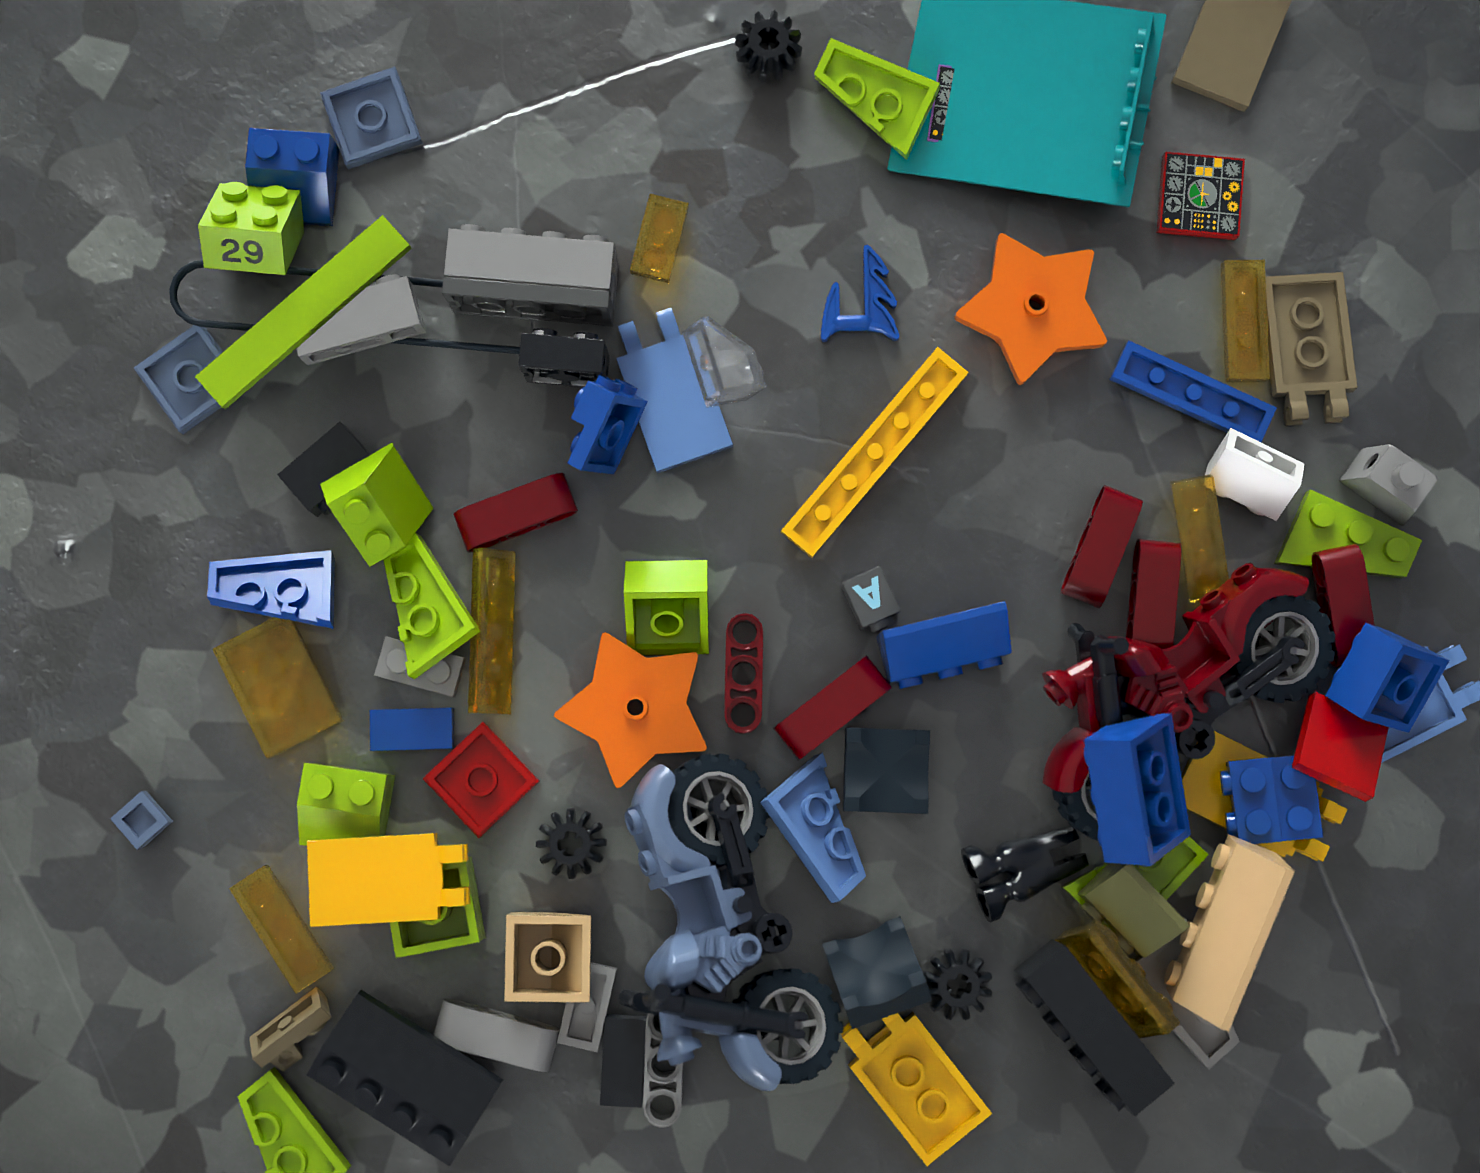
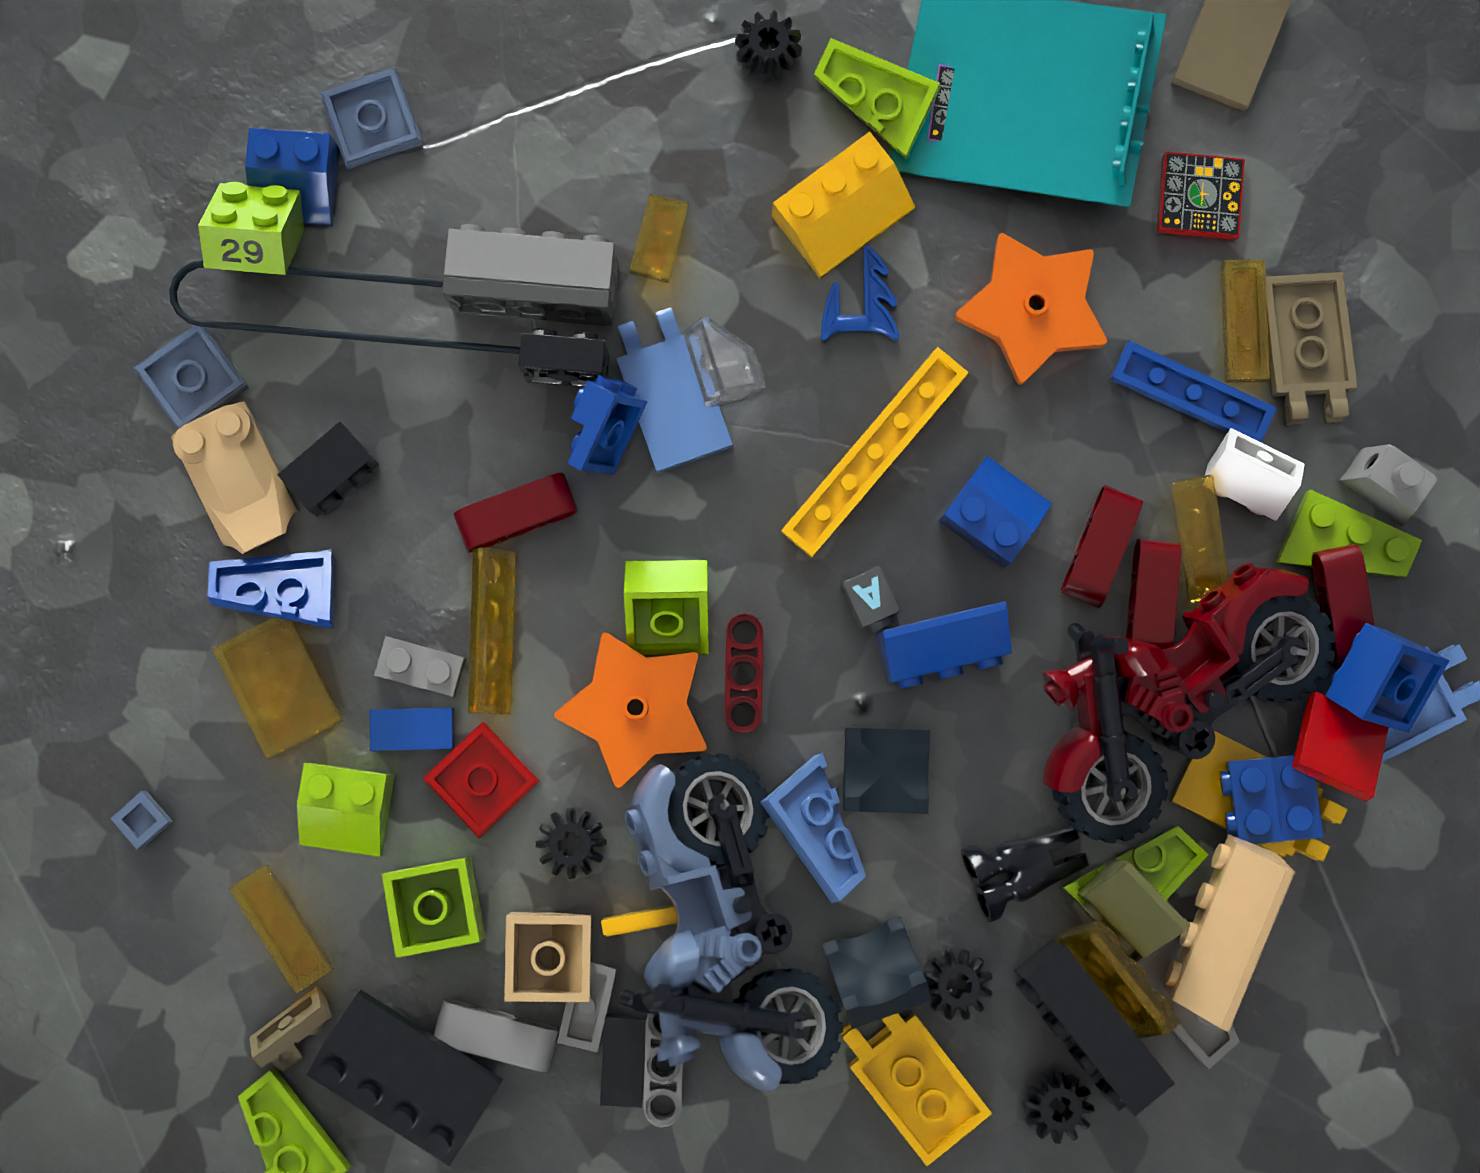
lime tile [195,215,412,410] -> none
light grey slope [296,274,426,366] -> none
yellow tile [307,833,470,927] -> none
lime slope [320,443,433,567] -> none
lime wing [383,533,480,679] -> none
dark red beam [773,655,892,761] -> none
blue slope [1084,713,1191,866] -> none
none -> tan slope [171,401,299,554]
none -> yellow tile [601,904,677,937]
none -> yellow slope [772,131,915,278]
none -> blue slope [939,456,1053,569]
none -> black gear [1021,1069,1095,1144]

